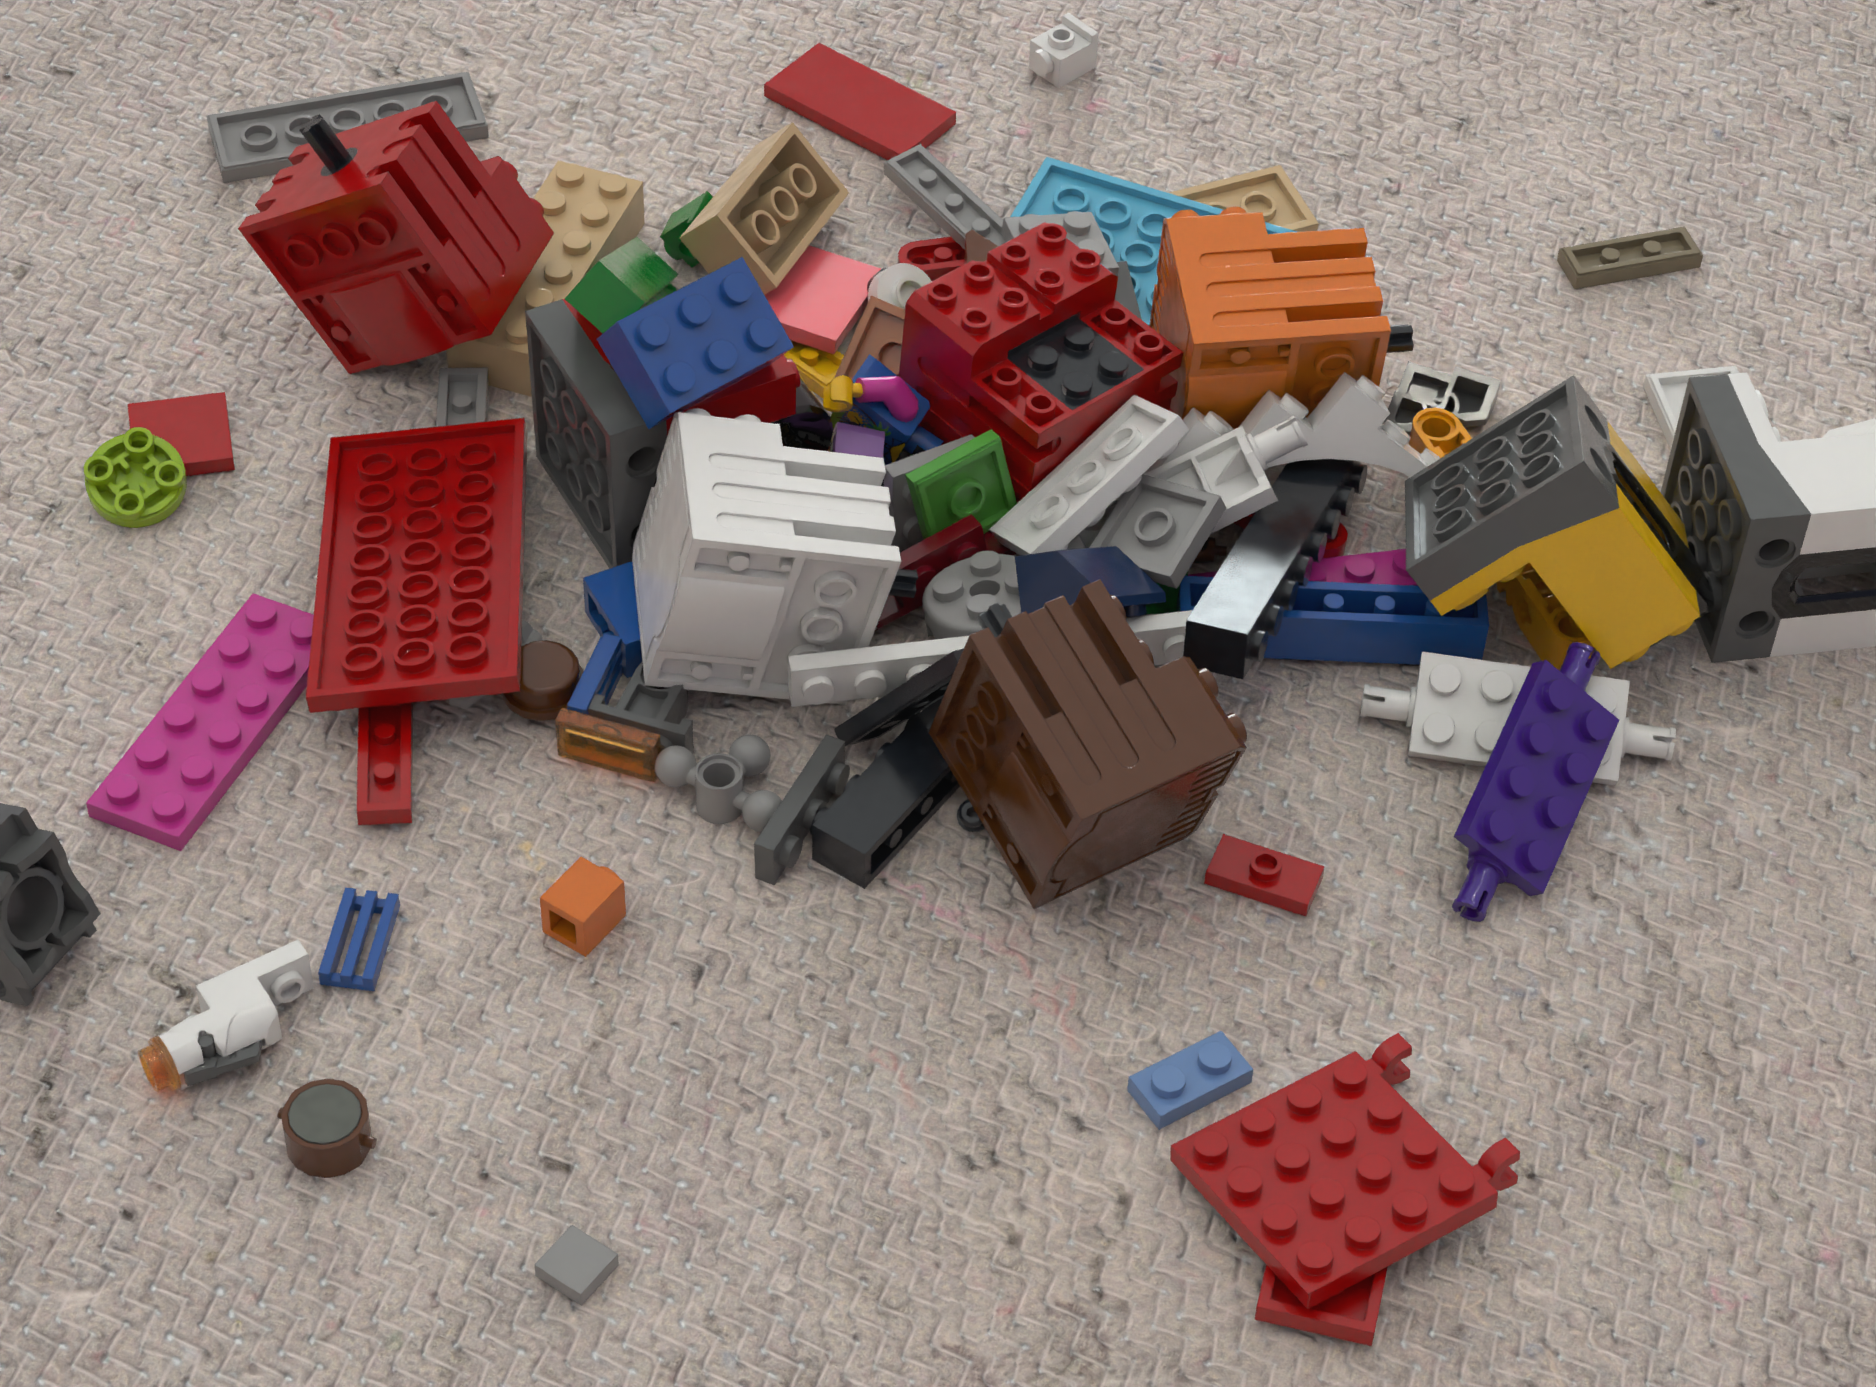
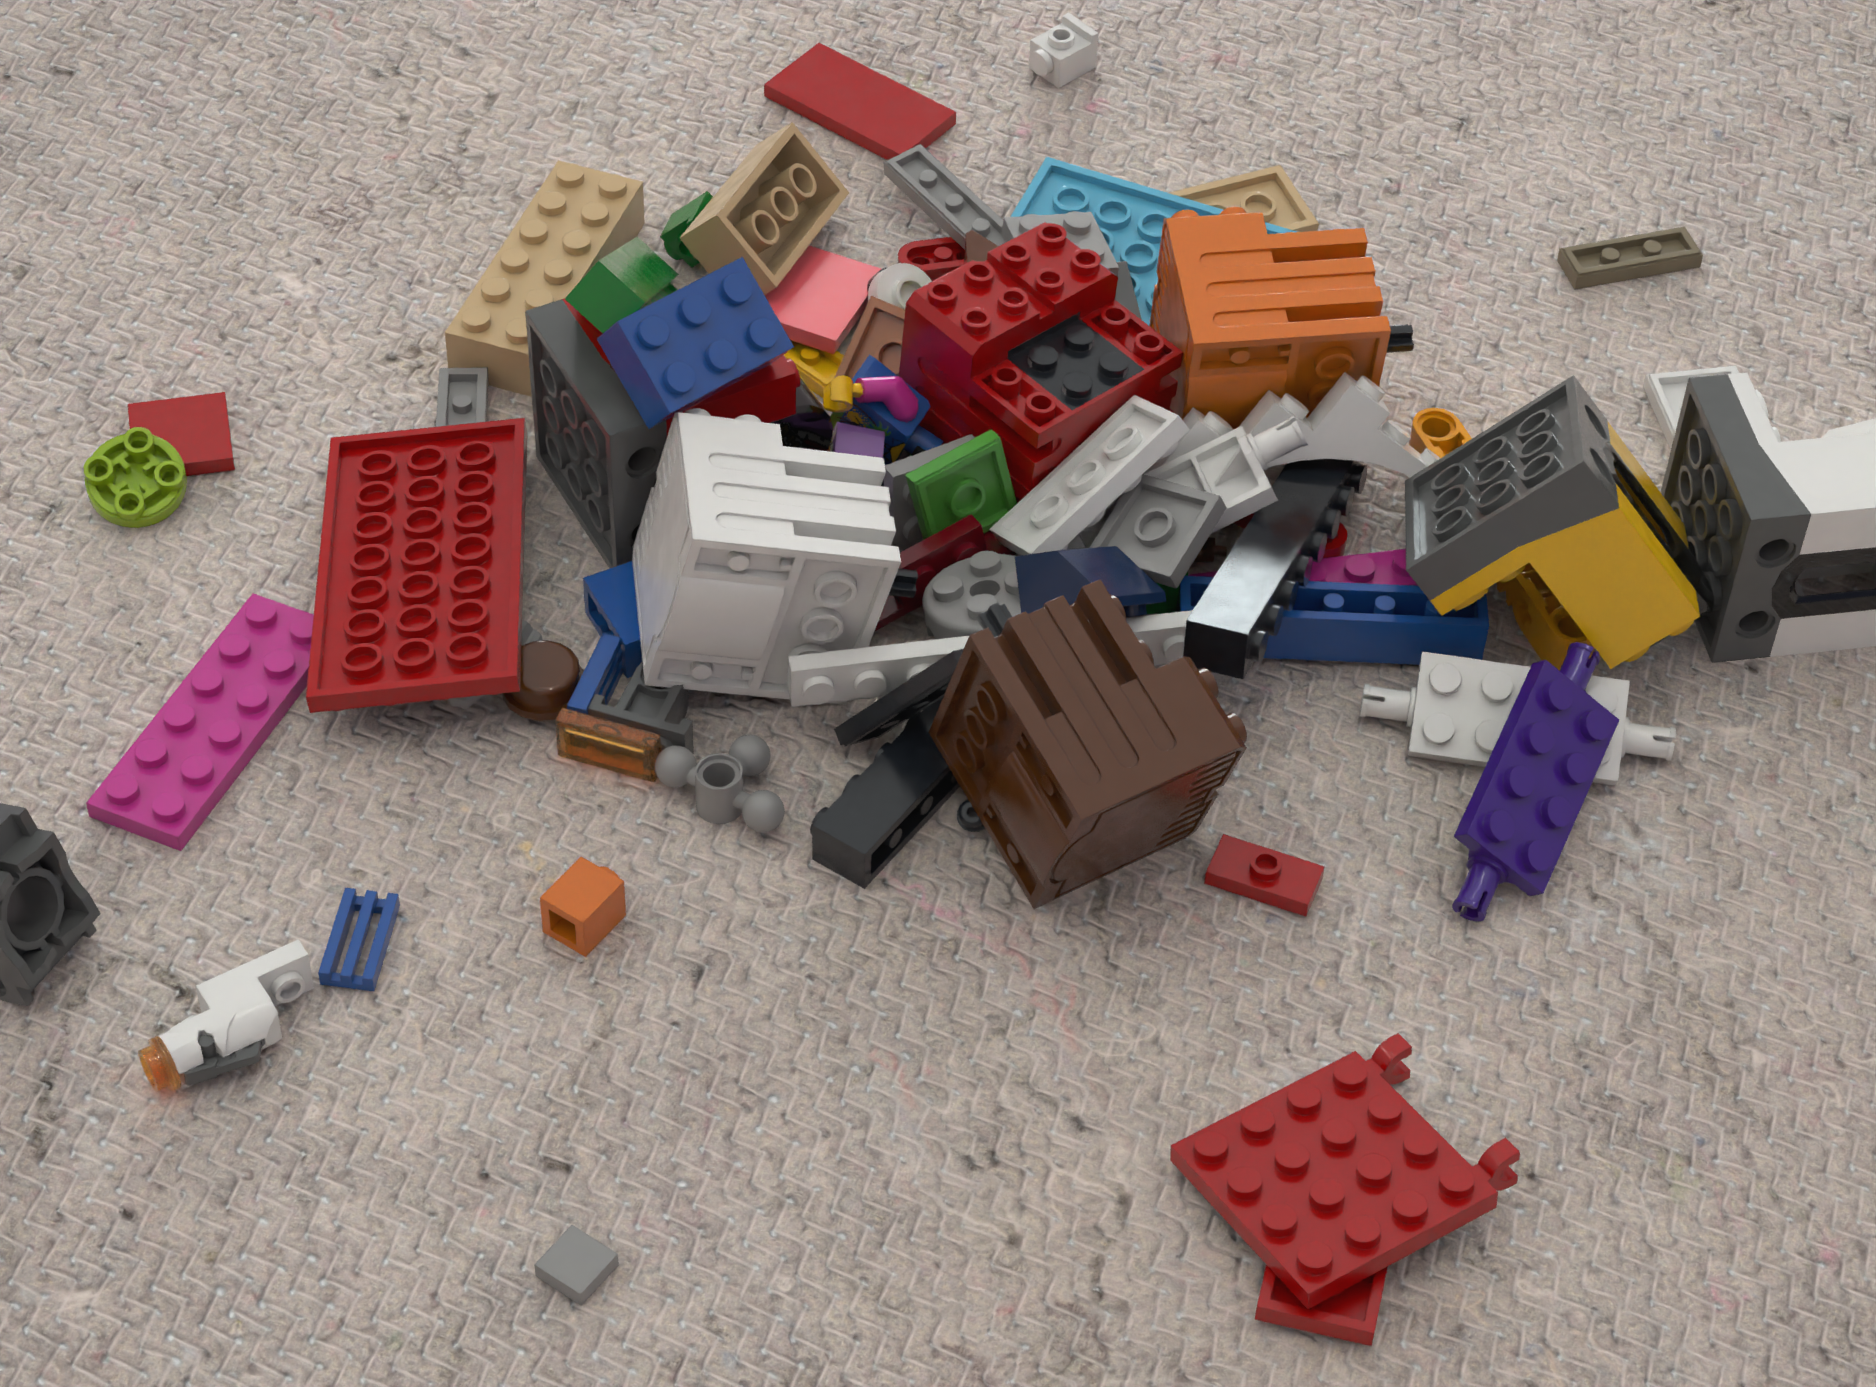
light grey tile [206,72,489,183] -> none
red piece [238,101,554,374] -> none
piece [277,1079,377,1178] -> none
red plate [357,703,413,826] -> none
dark grey plate [754,735,850,885] -> none
medium blue plate [1127,1031,1253,1130] -> none
slope [1382,361,1501,432] -> none

